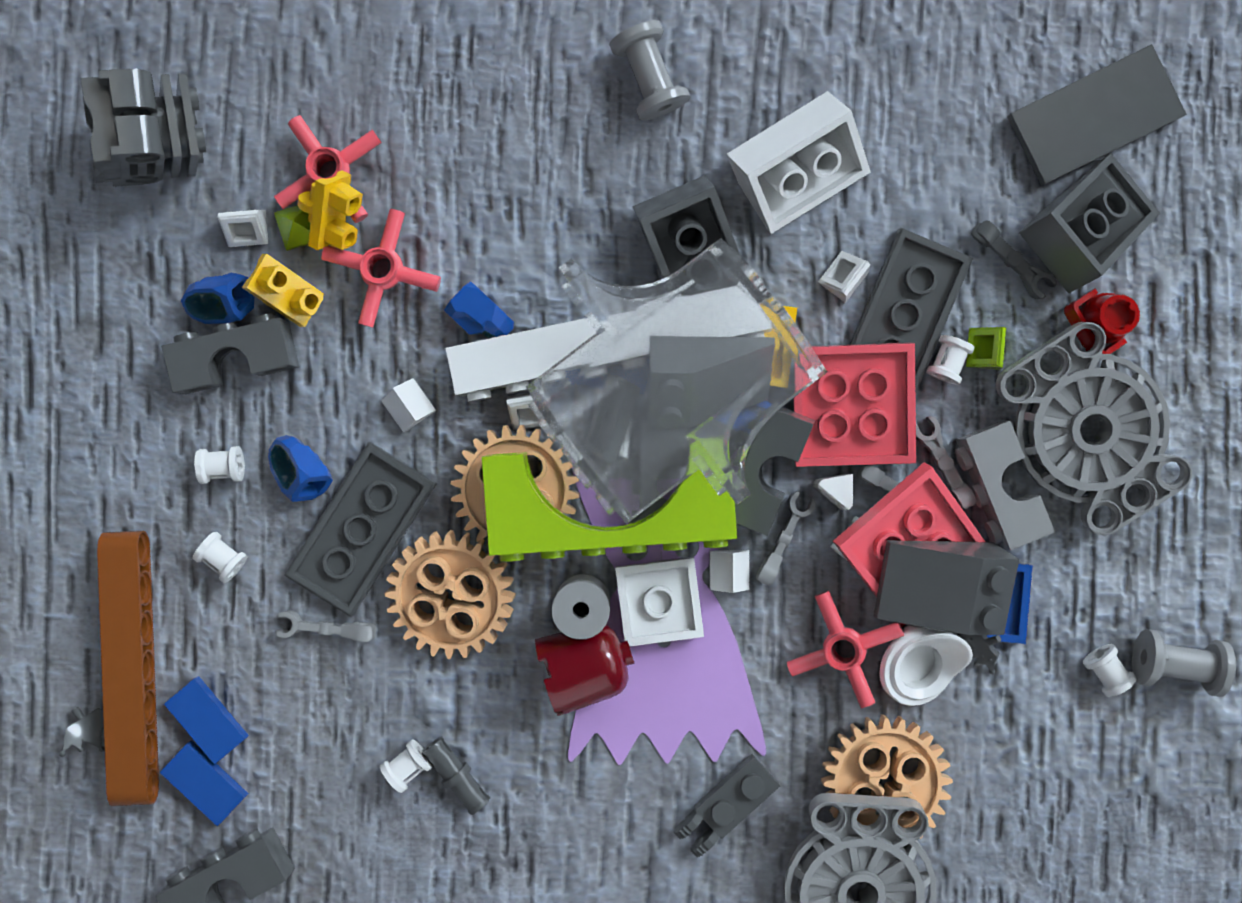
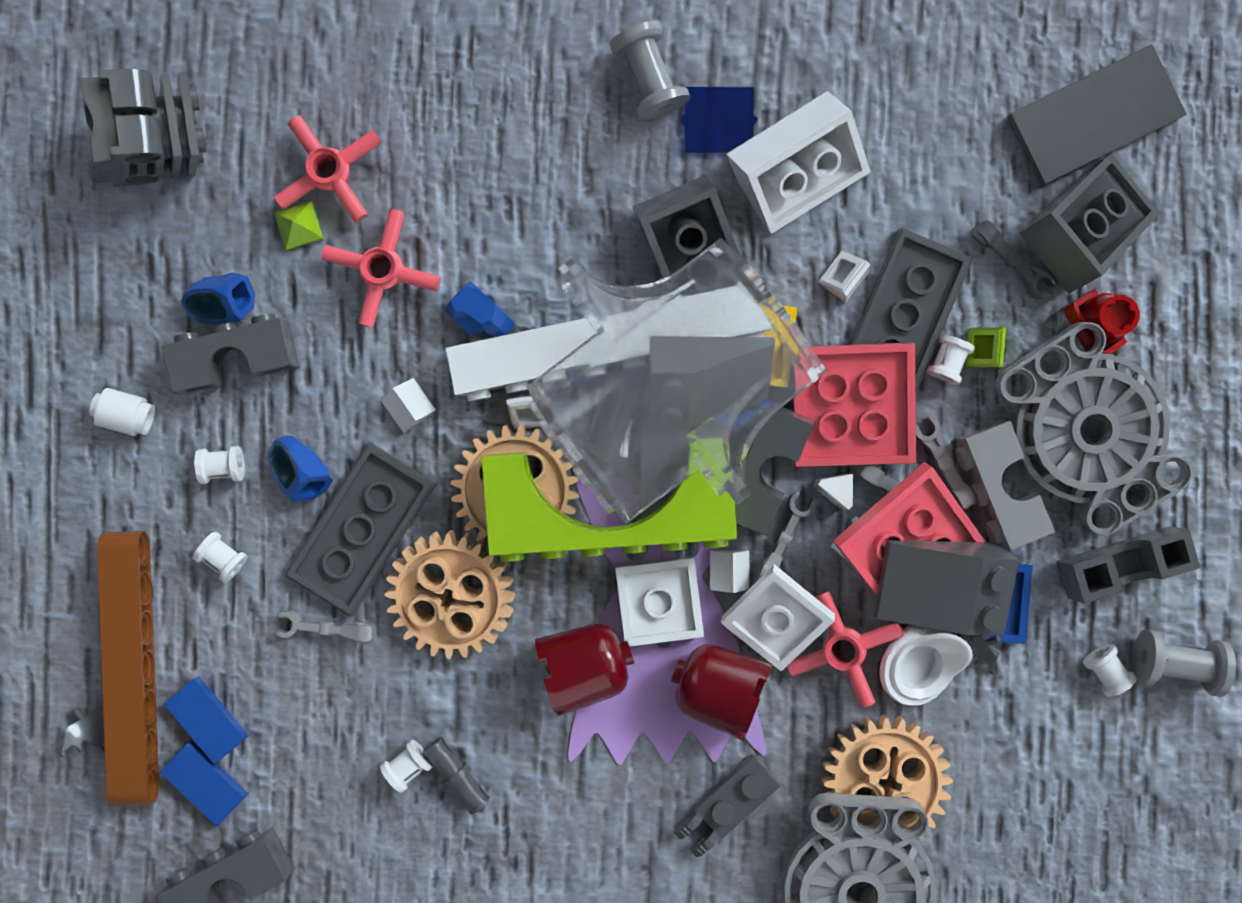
white slope [217,210,268,247] -> none
yellow hips [242,254,324,327] -> none
yellow hips [297,170,363,251] -> none
light grey piece [552,574,610,639] -> none
none -> white brick [89,388,155,436]
none -> dark red cylinder [671,644,772,741]
none -> clear blue piece [681,87,758,153]
none -> white plate [721,564,835,671]
none -> dark grey arch [1056,526,1201,604]

